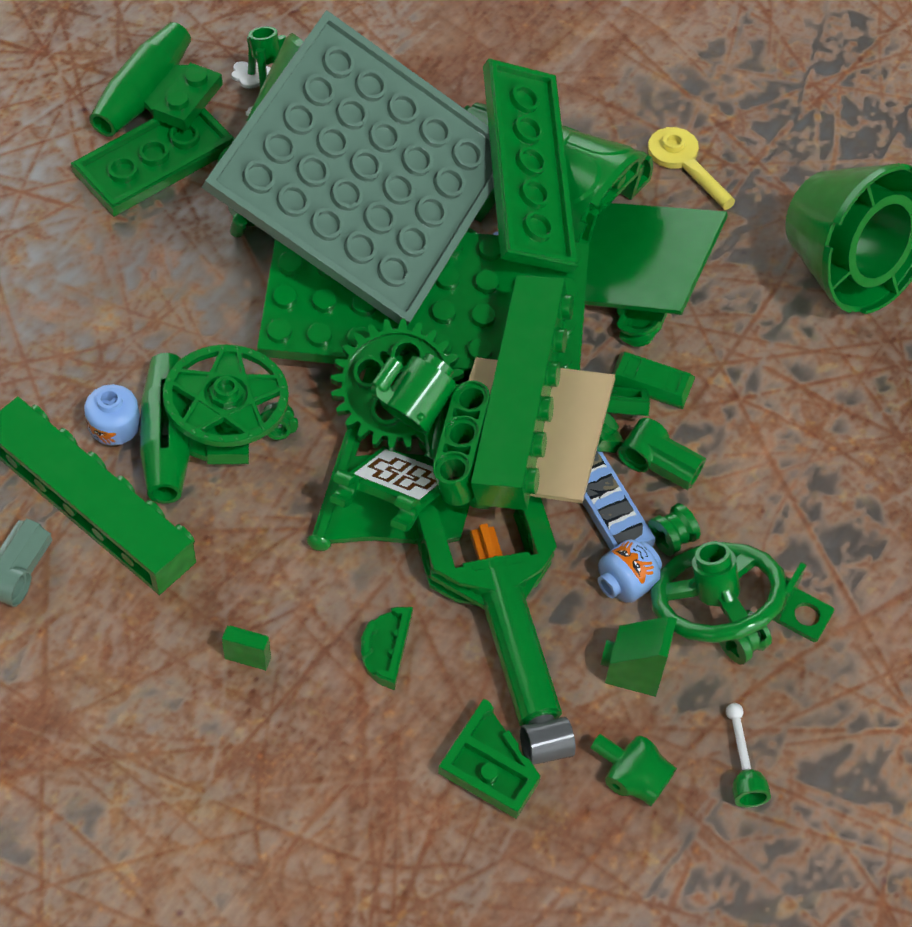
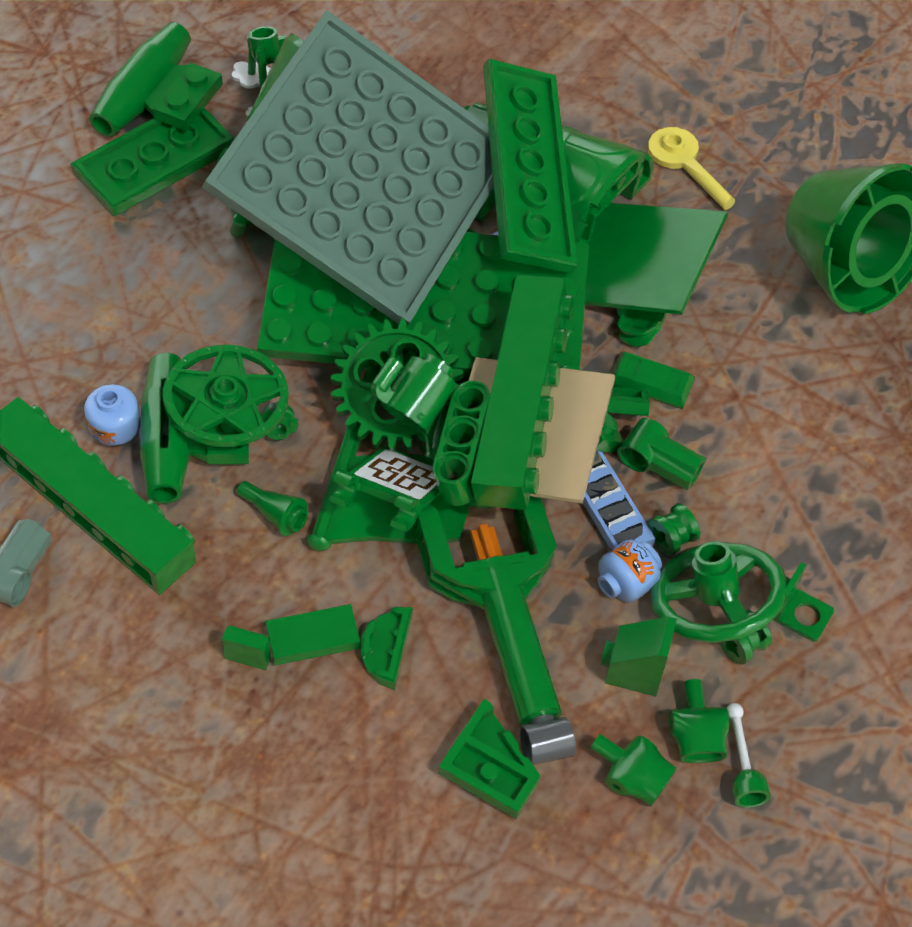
none -> green cone [237,481,308,536]
none -> green tile [266,604,360,666]
none -> green piece [668,679,729,763]

